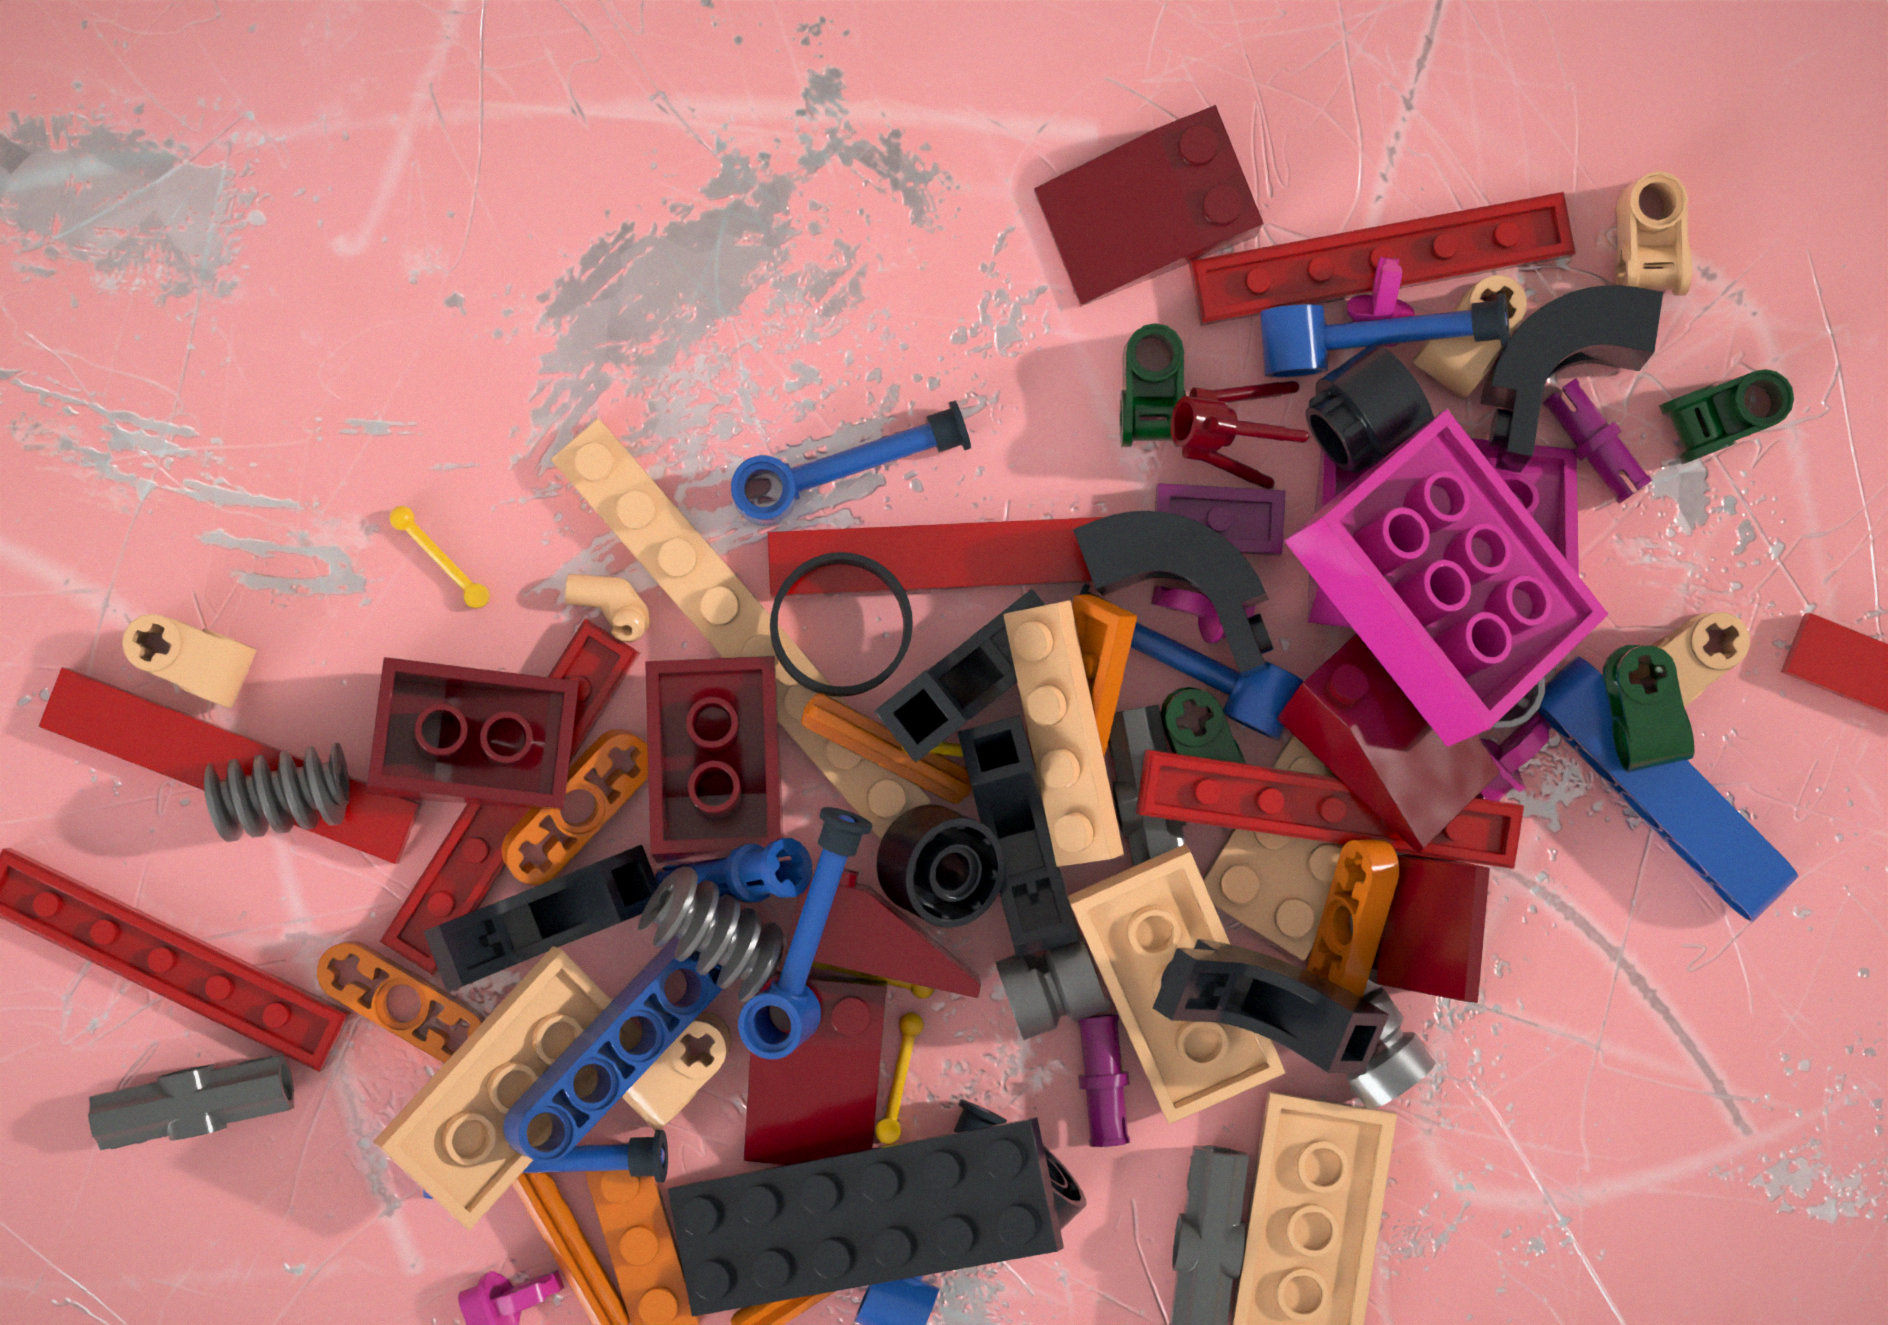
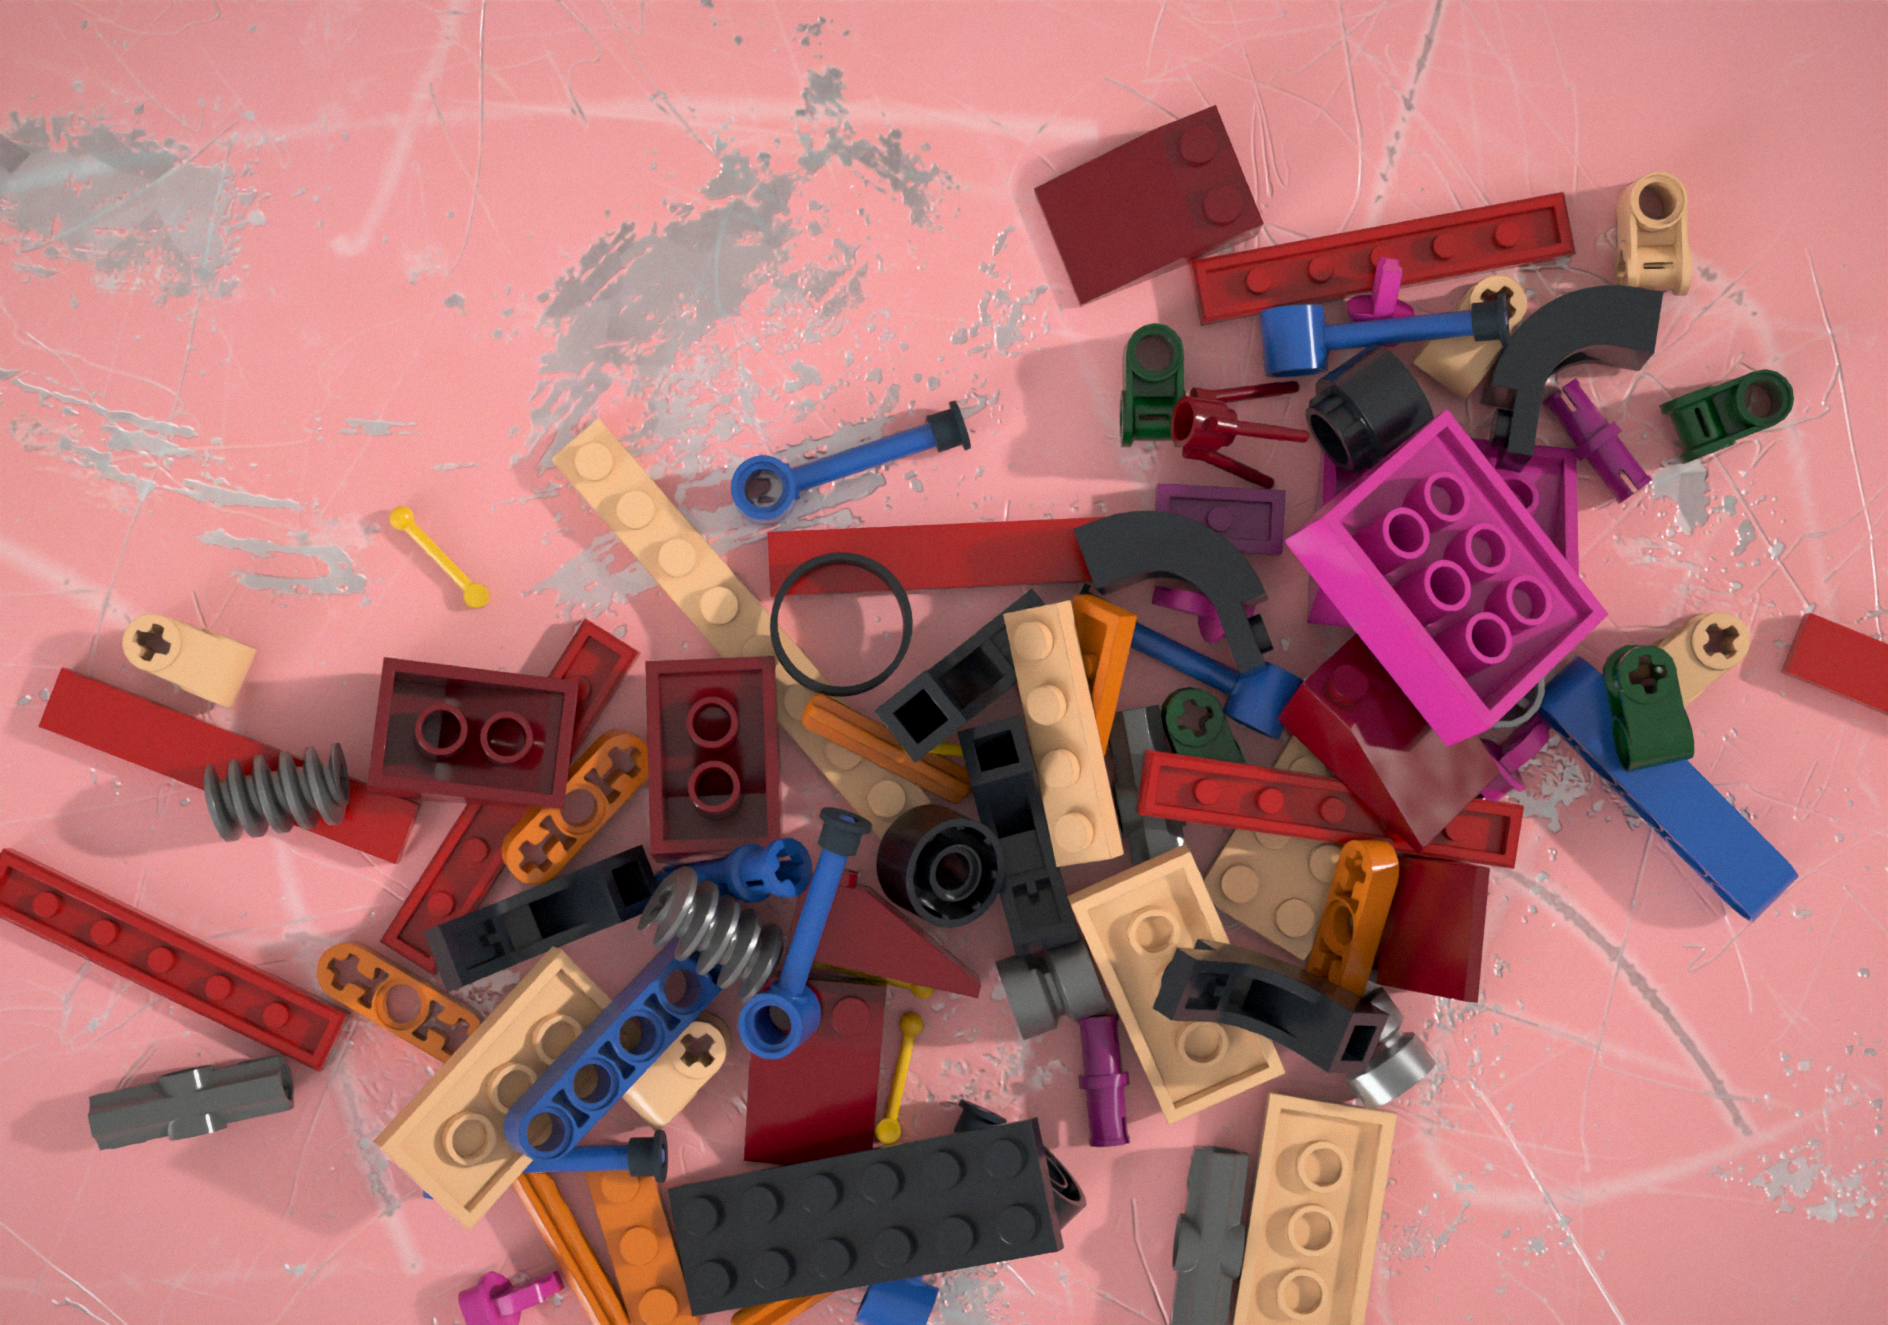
light nougat arm [565,573,650,643] -> none

